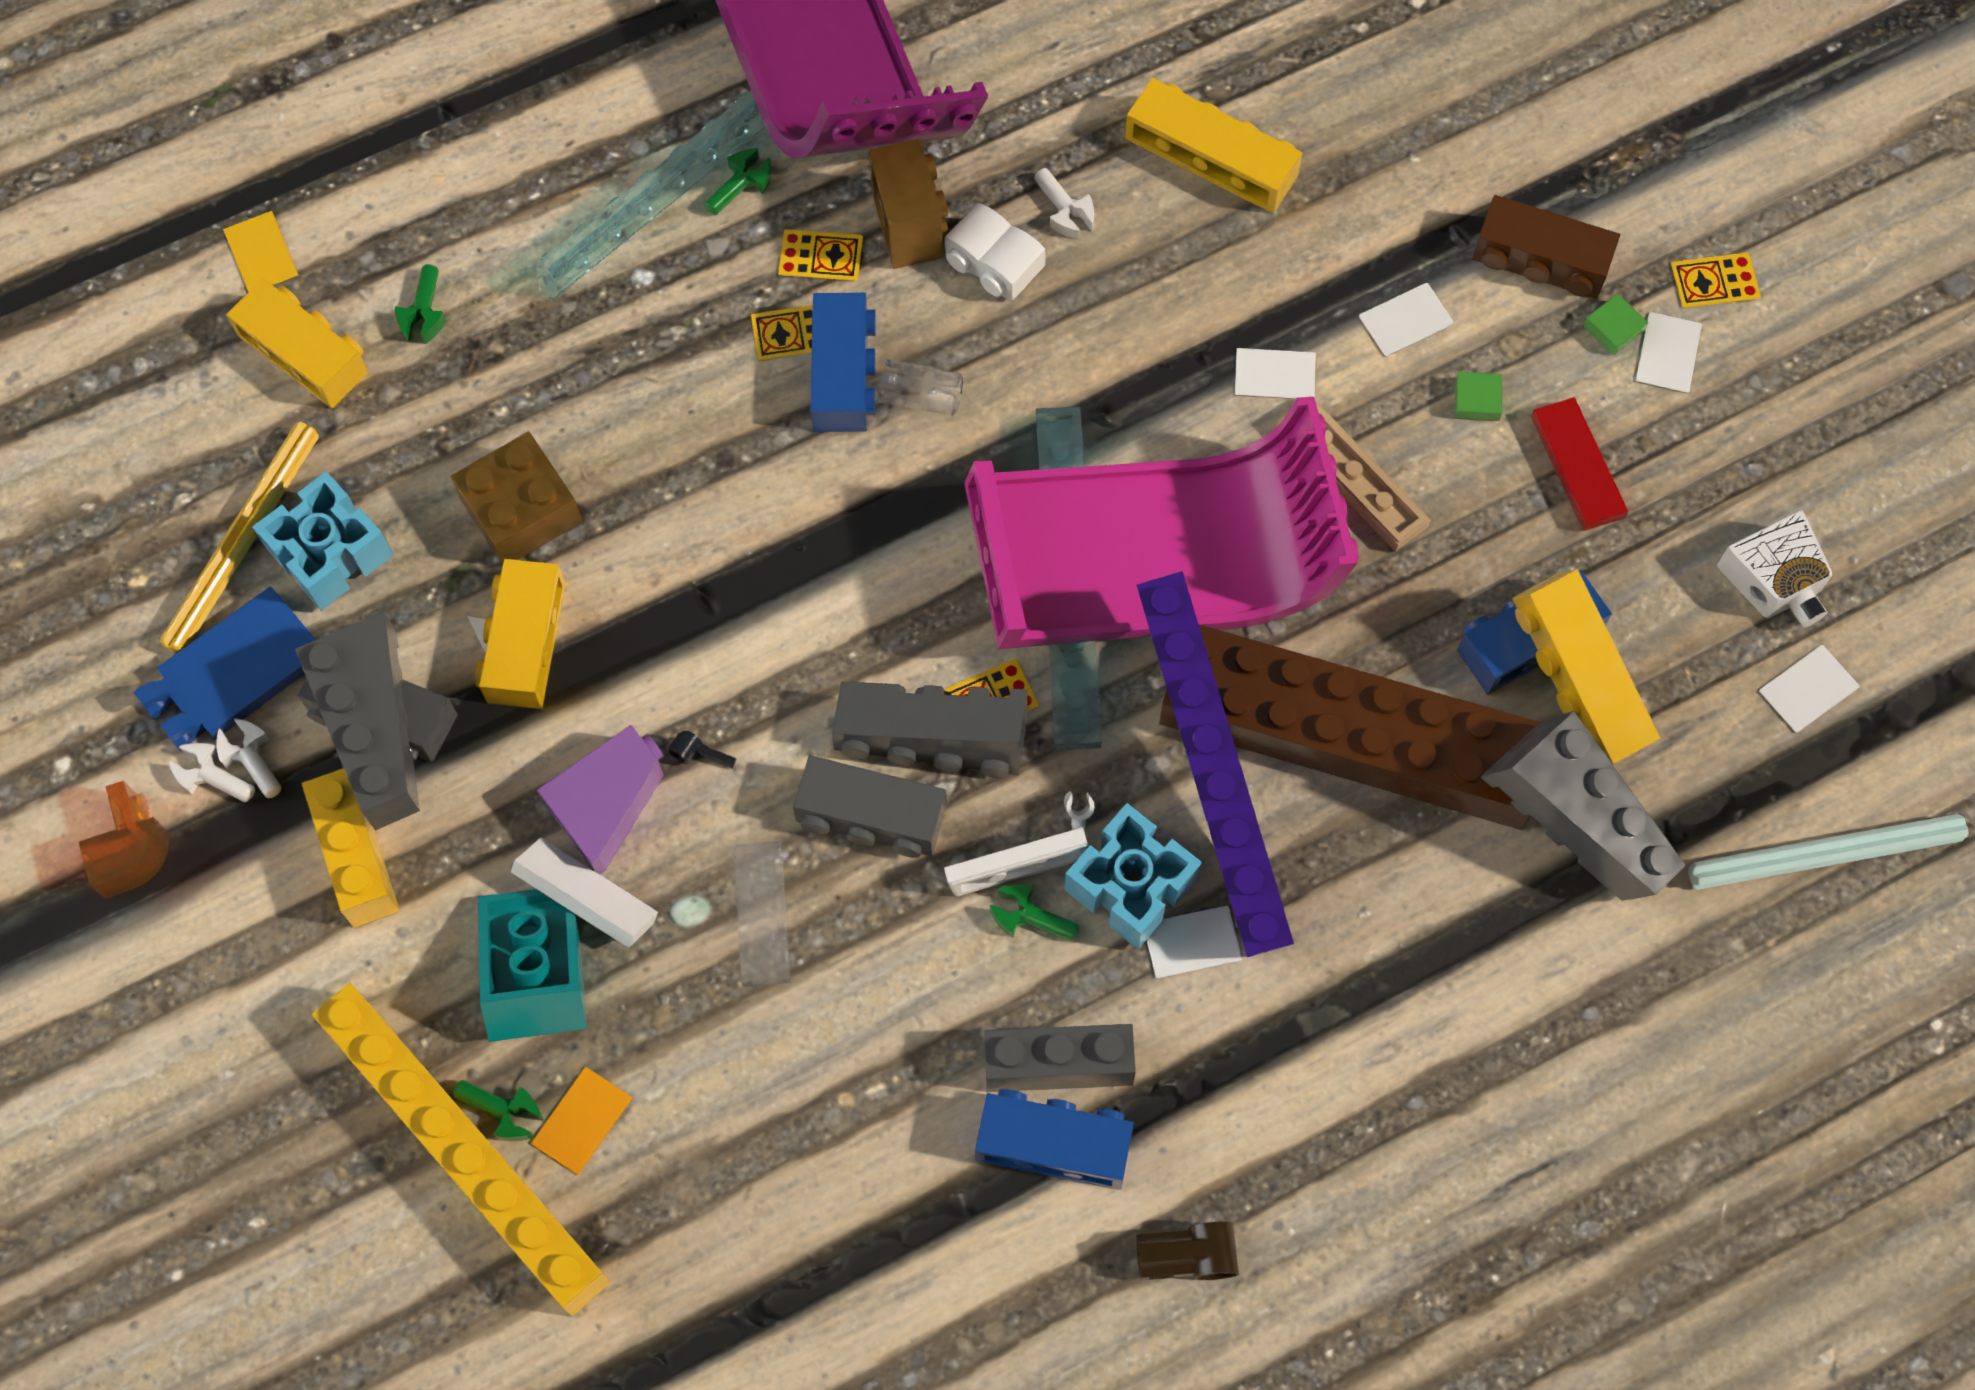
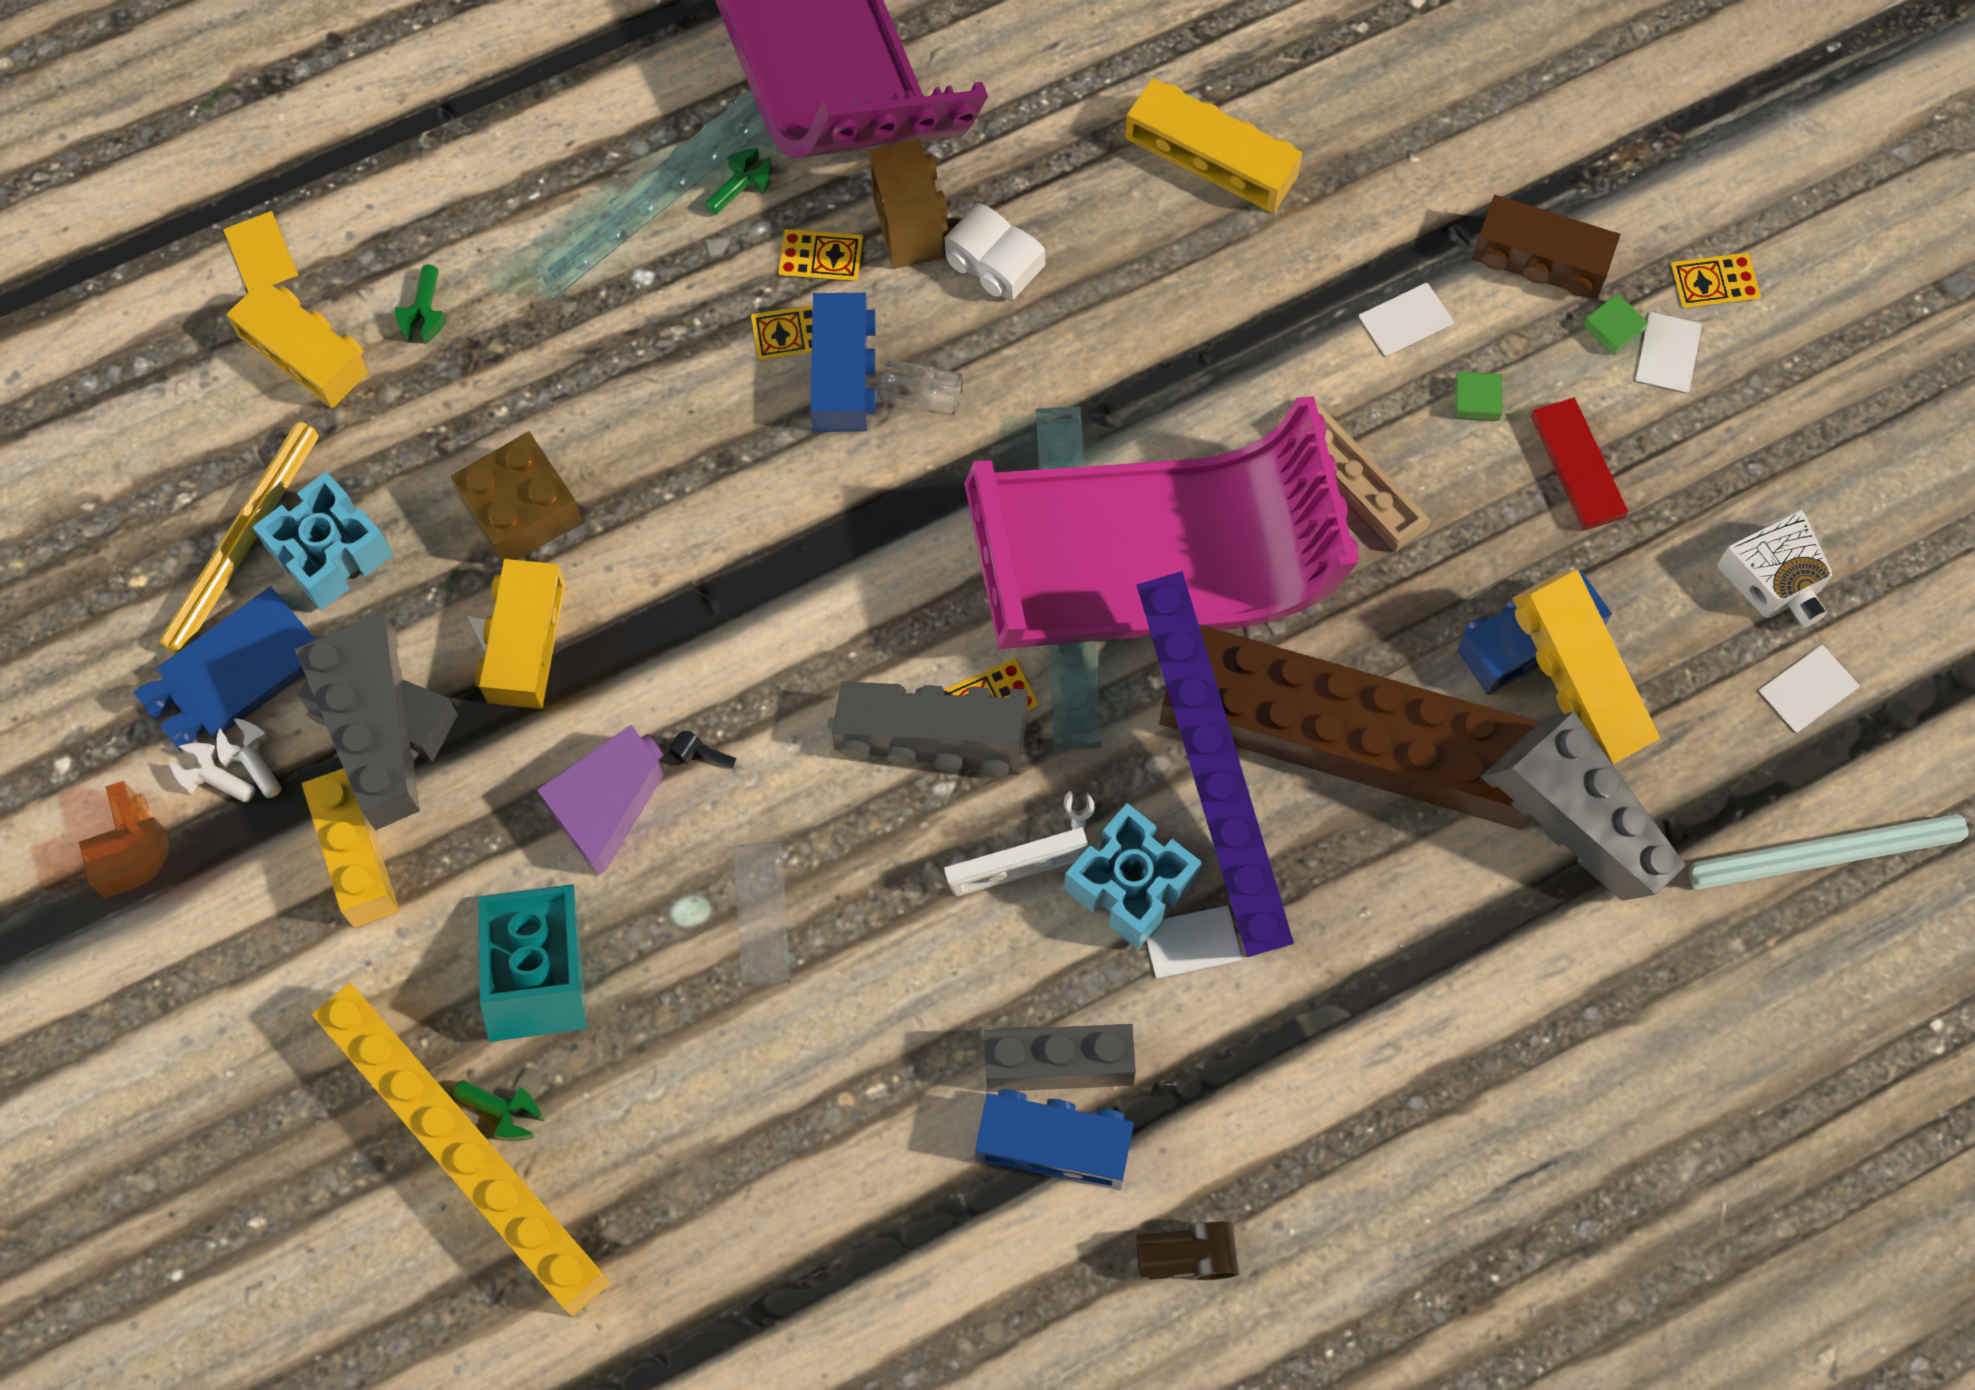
white tile [511,837,658,948] -> none
light orange sticker [531,1066,633,1175] -> none
dark grey brick [793,755,947,858] -> none
green bar [990,884,1079,941] -> none
white bar [1034,168,1094,240] -> none
white sticker [1235,348,1316,399] -> none

